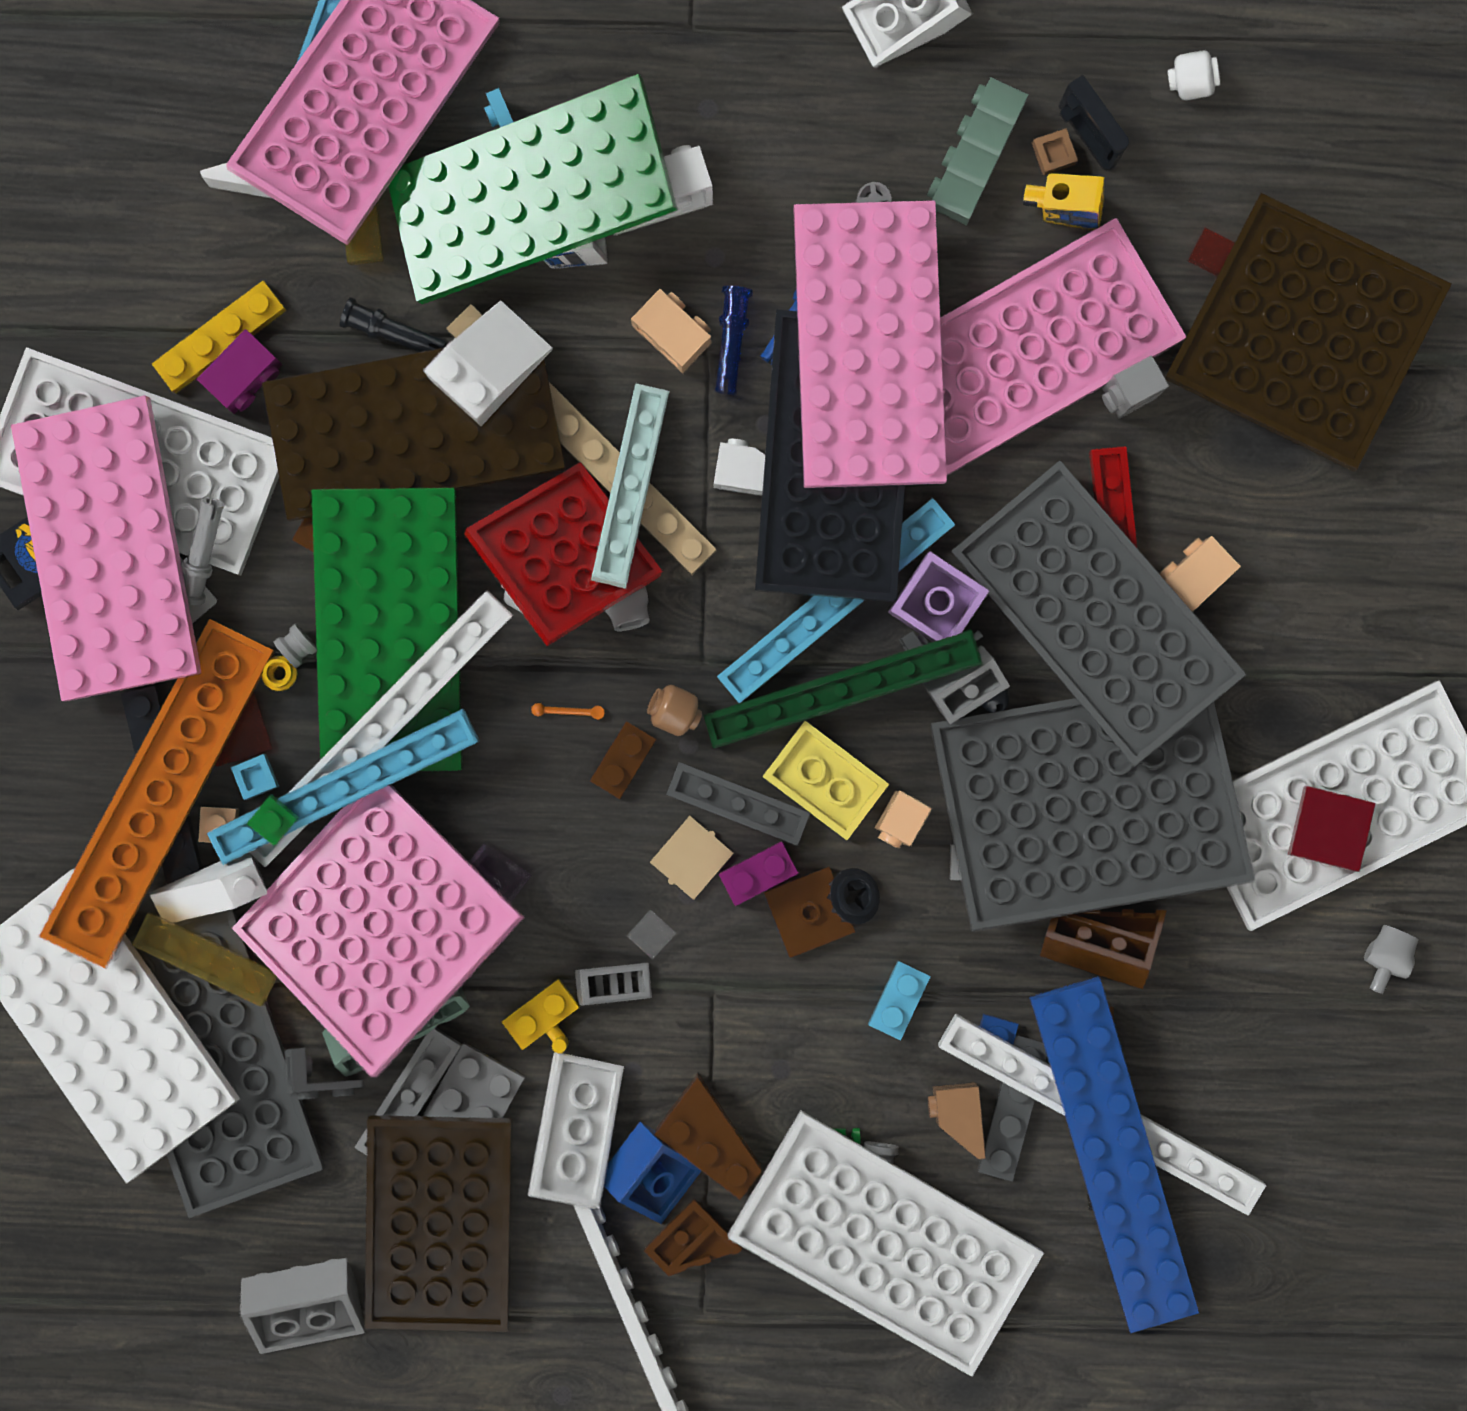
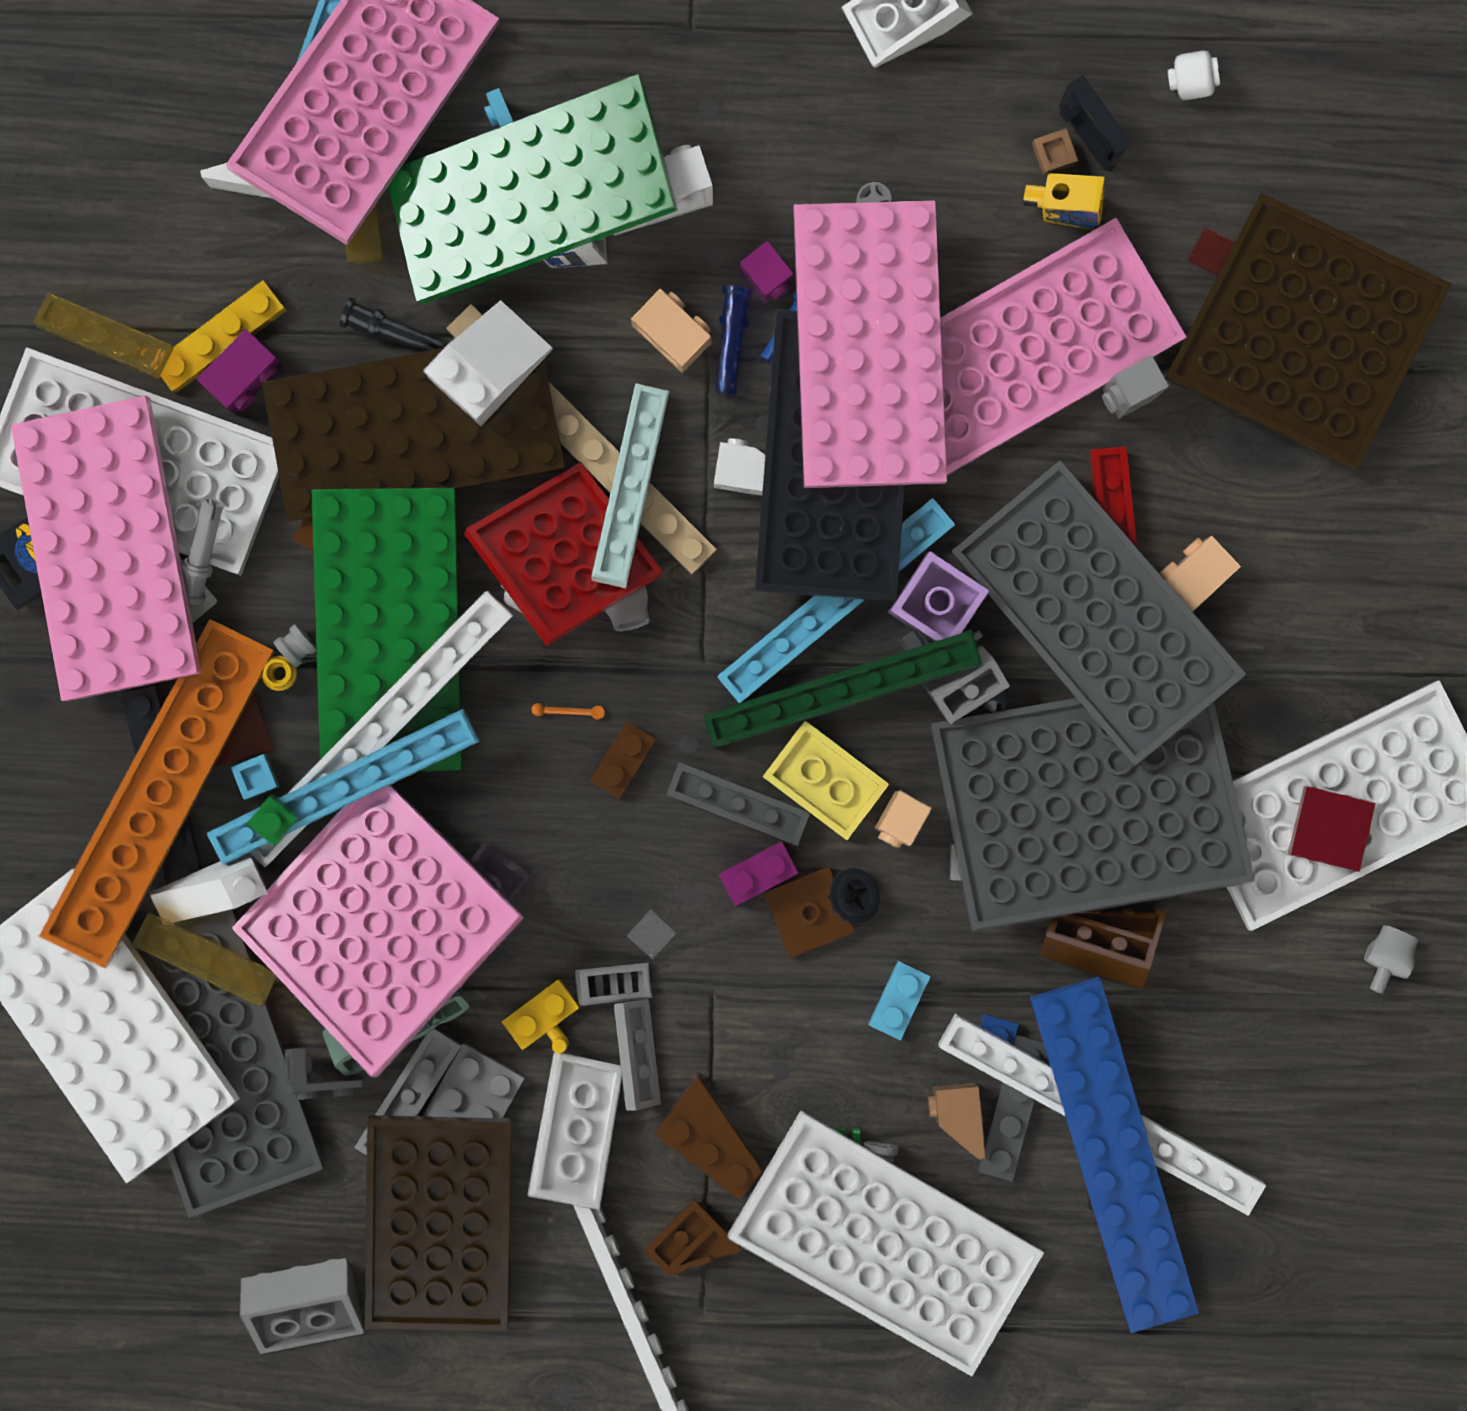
light nougat plate [198,807,239,843] -> none
blue slope [604,1122,701,1224] -> none
medium nougat head [647,685,702,736] -> none
tan piece [650,816,733,900] -> none
sand green brick [927,77,1028,226] -> none
none -> clear yellow plate [32,292,174,379]
none -> light grey plate [614,999,661,1111]
none -> magenta brick [740,241,793,303]

